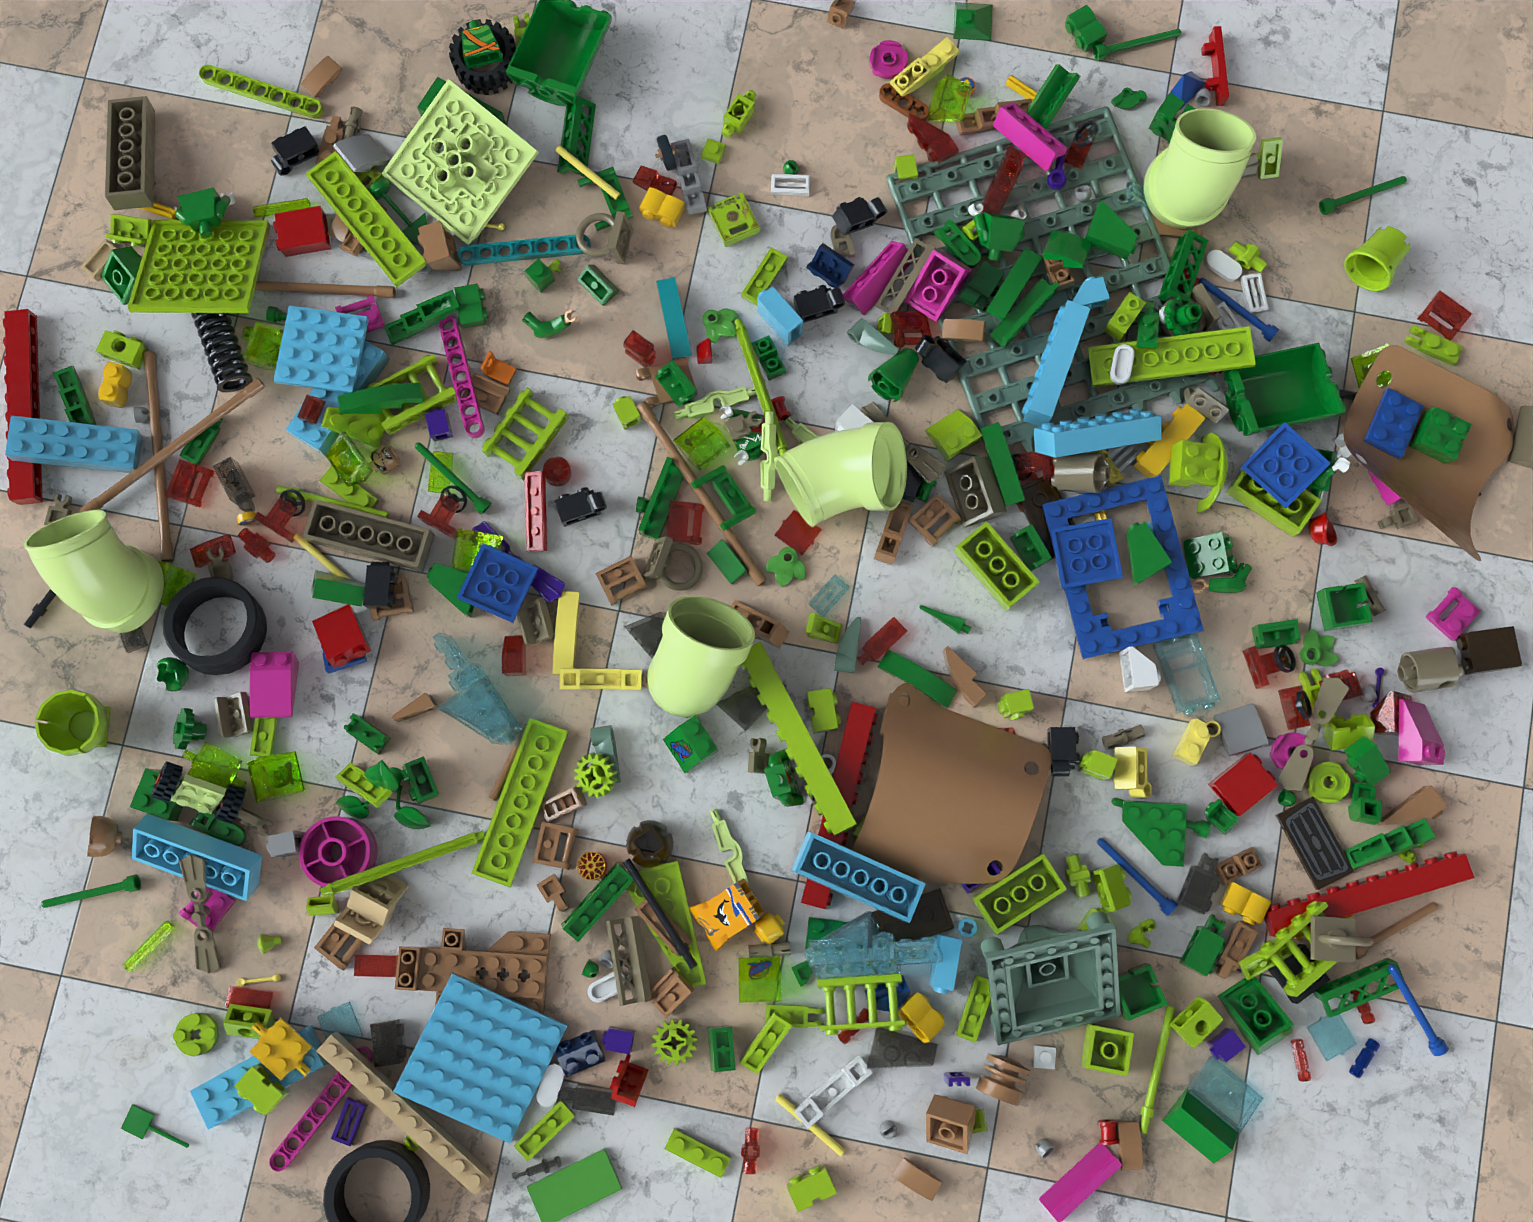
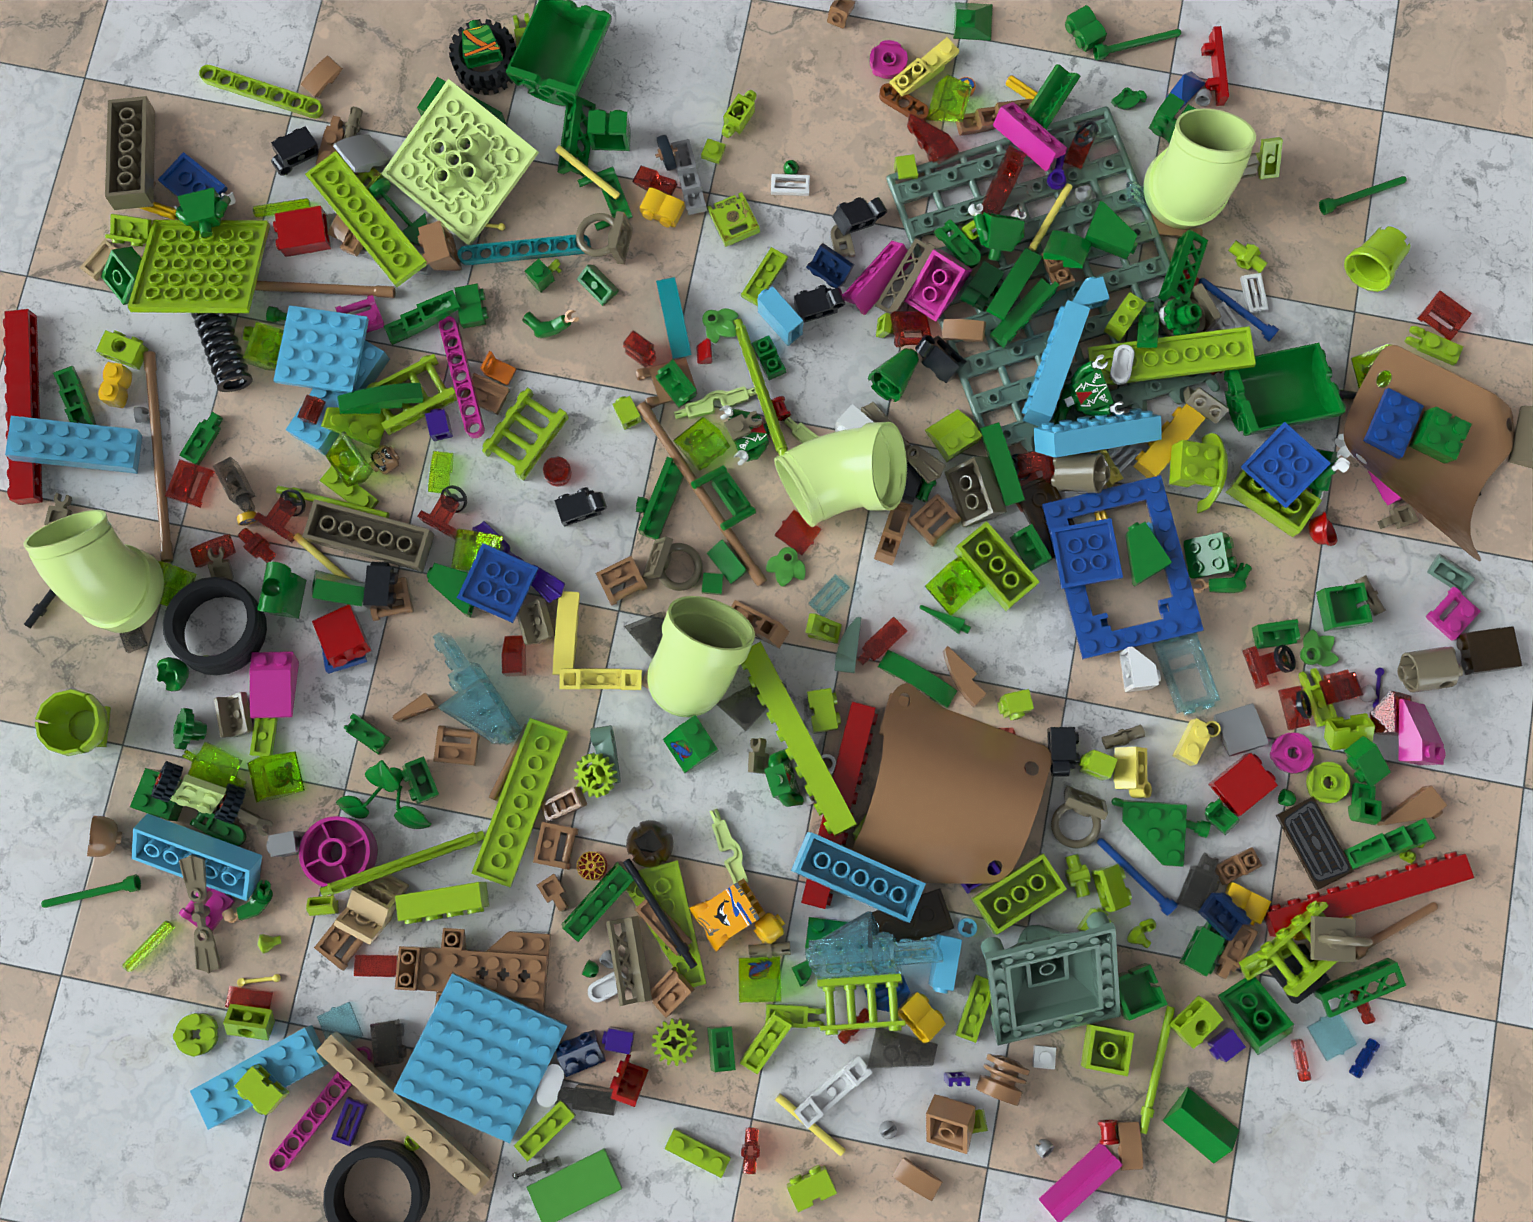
medium nougat piece [80,378,265,512] -> none
green piece [121,1104,189,1148] -> none
yellow plate [249,1018,313,1081] -> none
lime plate [335,762,393,808] -> none
green piece [415,442,492,515] -> none
tile [524,471,547,552] -> none
clear red plate [666,500,705,545] -> none
yellowish green piece [760,411,778,501] -> none
sand green piece [847,318,899,355] -> none
clear light blue tile [1187,1056,1263,1133] -> none
white tile [1205,250,1242,282] -> none
dark tan piece [1277,677,1349,791] -> none
blue piece [1388,964,1449,1056] -> none
none -> blue plate [158,152,228,196]
none -> green arm [222,880,273,923]
none -> green piece [257,562,307,619]
none -> lime brick [395,882,490,924]
none -> medium nougat plate [433,725,480,766]
none -> green piece [587,109,631,151]
none -> green tile [702,572,724,595]
none -> clear neon green slope [925,556,986,616]
none -> light yellow bar [1029,183,1073,251]
none -> dark tan tile [1051,785,1108,848]
none -> green pin [1052,384,1072,424]
none -> green torso [1061,354,1125,416]
none -> dark blue bracket [1198,892,1252,941]
none -> sand green slope [1427,554,1475,594]

